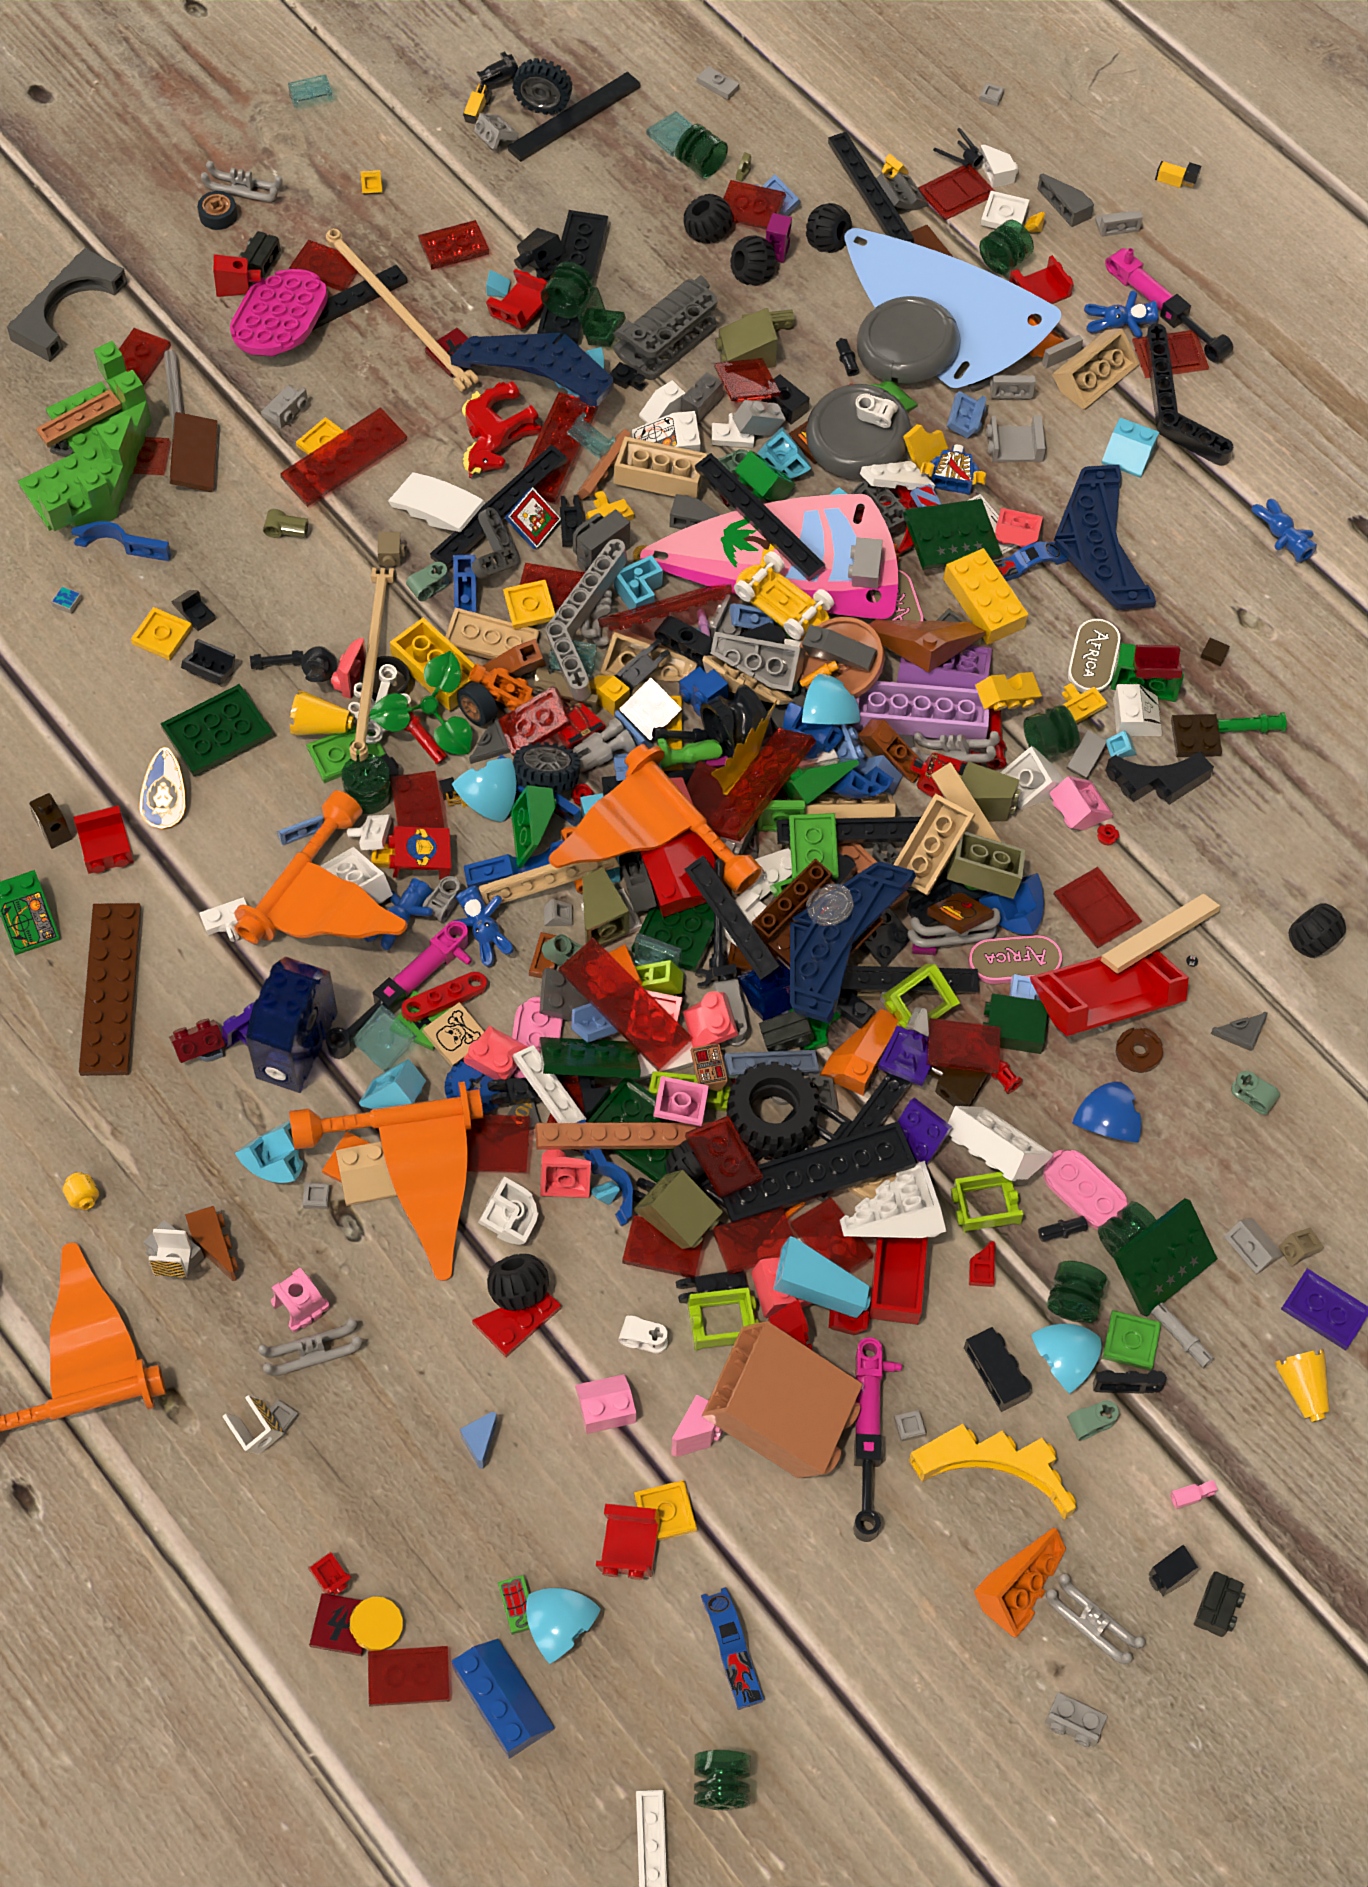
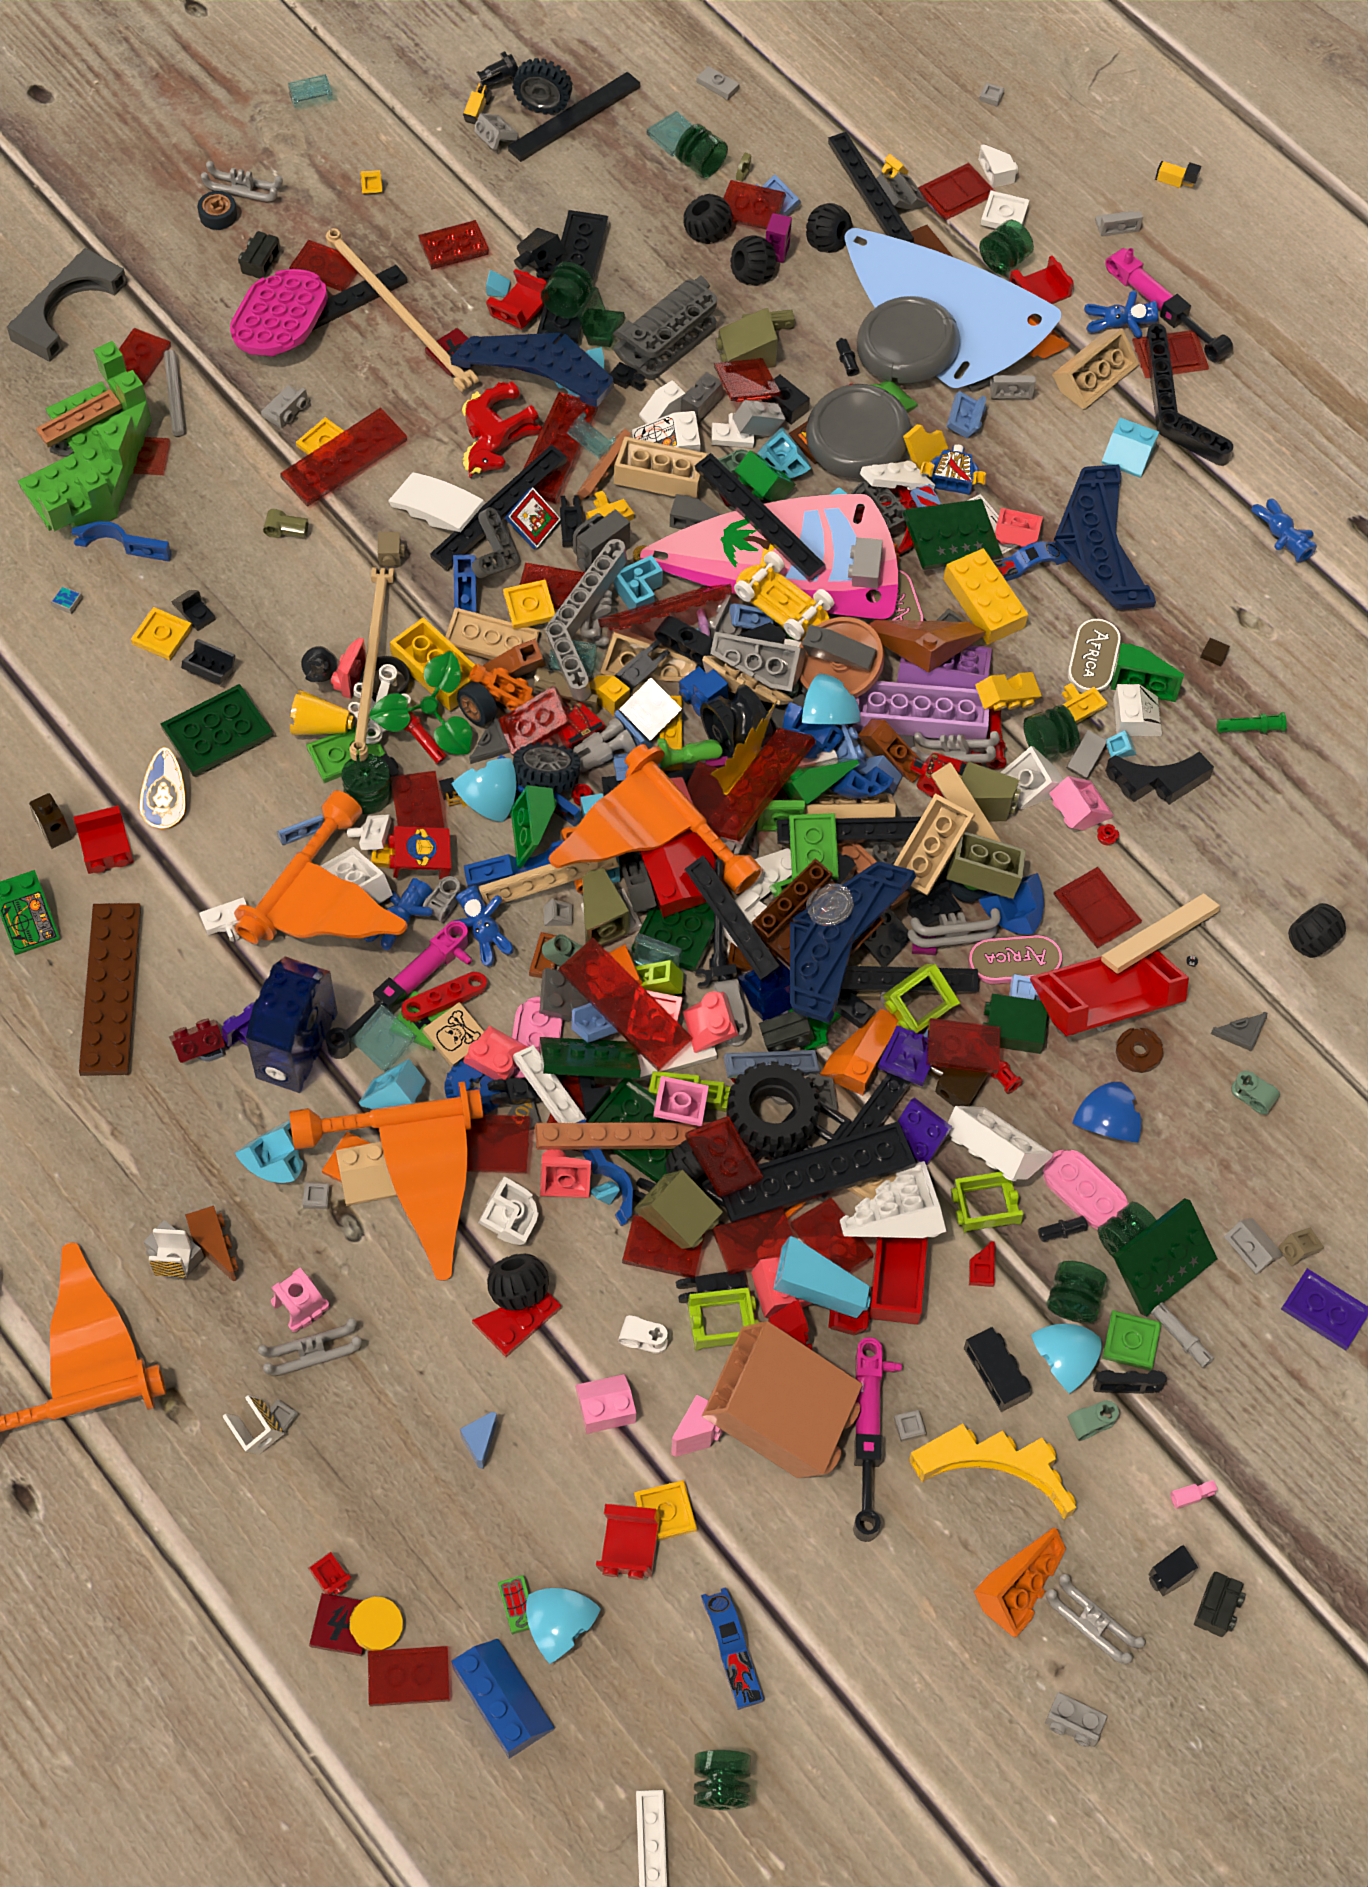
yellow head [62,1172,99,1210] -> none
reddish brown tile [169,412,217,492] -> none
red torso [213,254,261,297] -> none
black bar [250,650,304,670] -> none
sand green piece [406,562,449,601] -> none
black bar [652,726,707,743] -> none
slope [690,1044,727,1091] -> none
light orange animal [799,661,839,687] -> none
white piece [856,394,898,428] -> none
light grey slope [906,1007,929,1037] -> none
reddish brown tile [927,892,994,934] -> none
black plant [933,128,984,168] -> none
light grey panel [986,415,1045,462] -> none
yellow slope [1022,212,1045,233] -> none
dark grey slope [1037,173,1094,227] -> none
light grey tile [1042,335,1083,368] -> none
dark red bracket [1133,645,1182,680] -> none
dark brown plate [1171,714,1222,757] -> none
yellow cone [1274,1349,1329,1422] -> none

